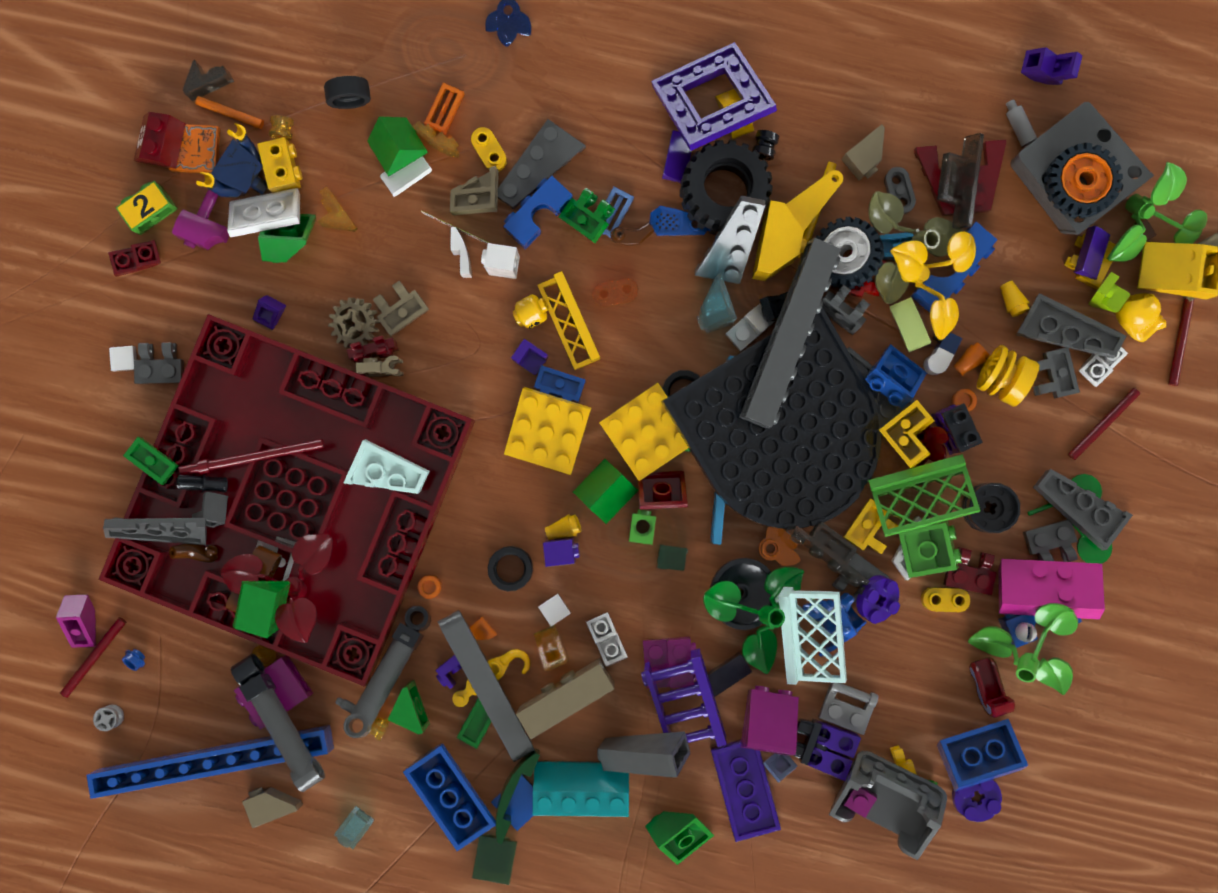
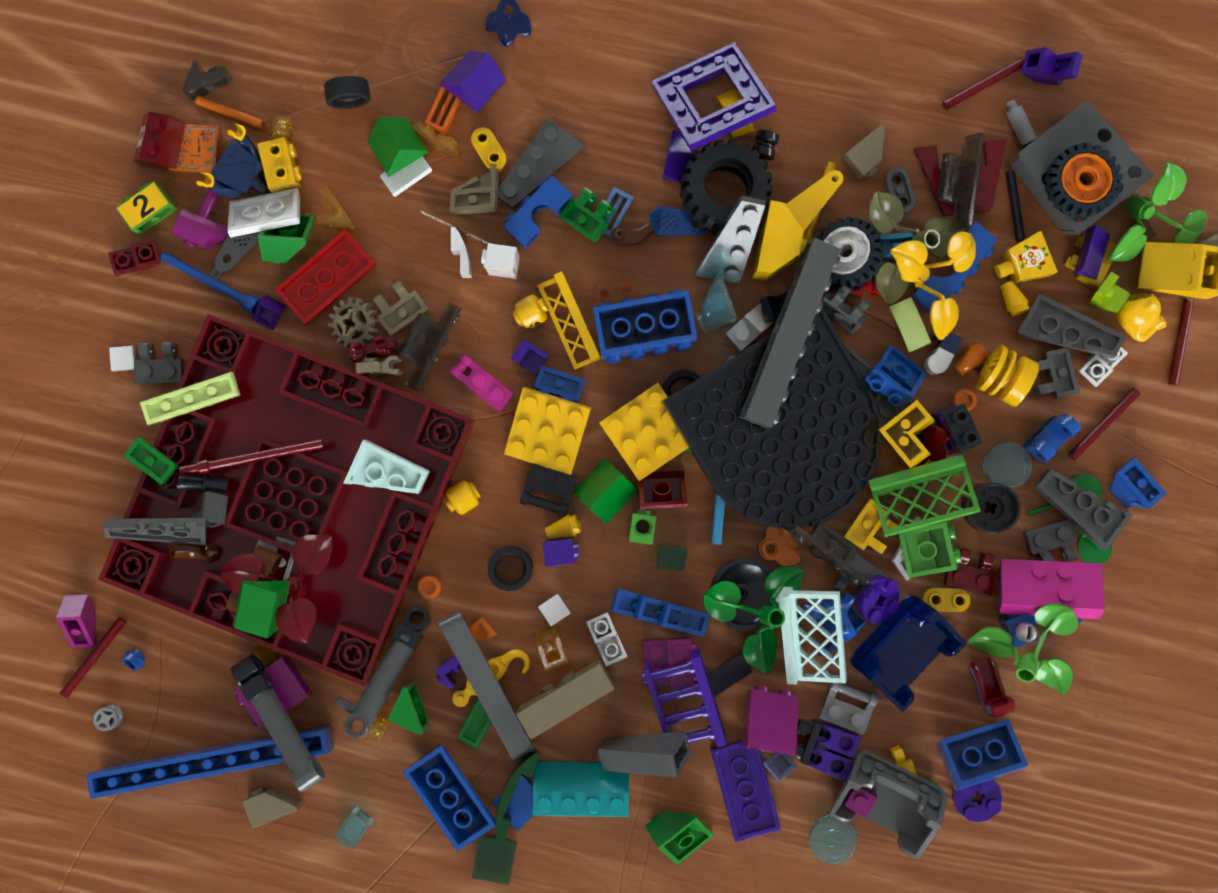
none -> yellowish green tile [140,372,241,425]
none -> blue piece [160,252,260,315]
none -> dark grey piece [209,231,261,280]
none -> red plate [274,229,377,326]
none -> clear smoke bracket [397,303,461,391]
none -> dark purple slope [441,51,506,113]
none -> yellow head [444,480,480,515]
none -> dark pink plate [449,353,515,412]
none -> black plate [520,463,577,517]
none -> blue brick [593,290,697,364]
none -> blue slope [610,588,710,637]
none -> clear light blue tile [809,815,858,865]
none -> clear blue windscreen [850,595,967,713]
none -> dark red bar [942,57,1025,110]
none -> clear light blue tile [983,442,1032,488]
none -> yellow torso [994,231,1058,284]
none -> black bar [1005,171,1025,241]
none -> blue piece [1023,414,1081,463]
none -> blue slope [1109,458,1167,509]

